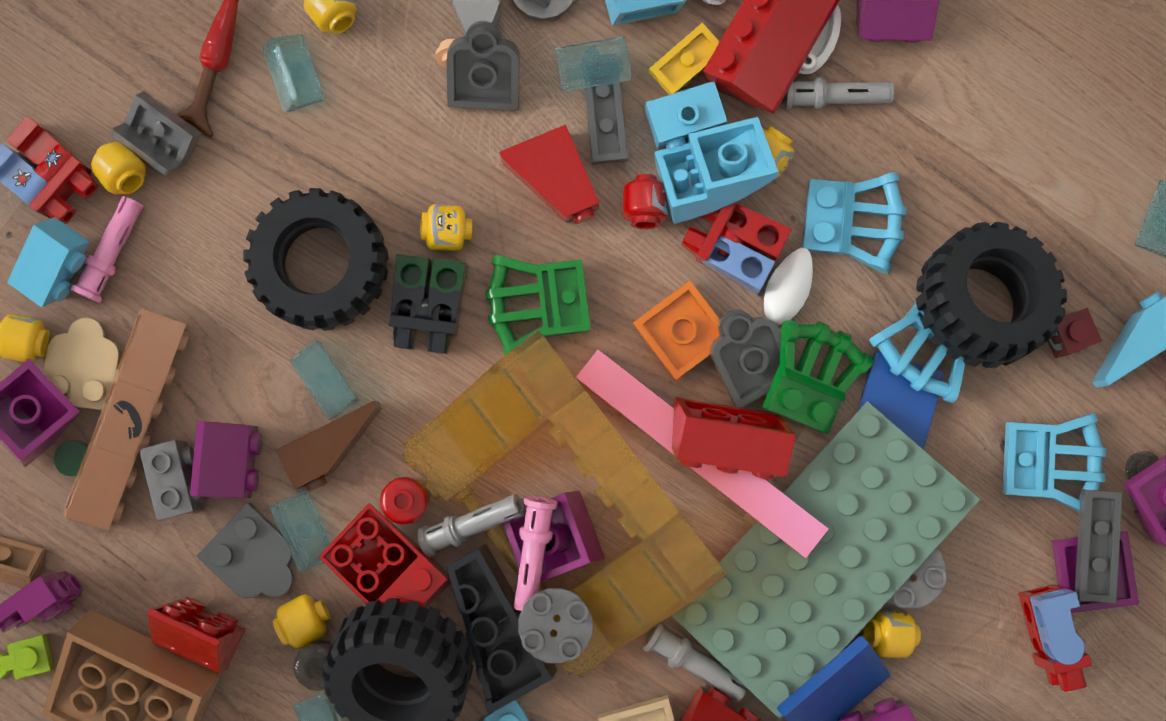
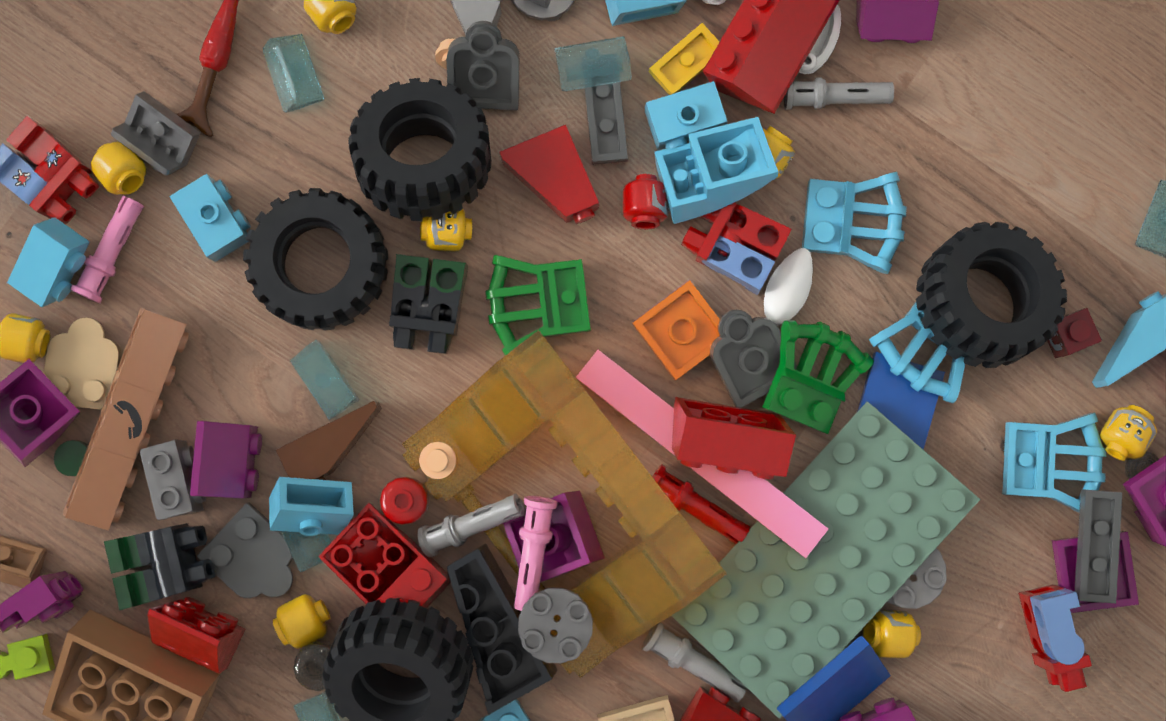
none -> black hips [104,523,216,611]
none -> medium azure brick [169,174,251,262]
none -> medium azure brick [269,477,354,536]
none -> black tyre [348,78,492,221]
none -> light nougat plate [419,442,457,479]
none -> red pin [644,464,750,545]
none -> yellow head [1100,405,1157,461]

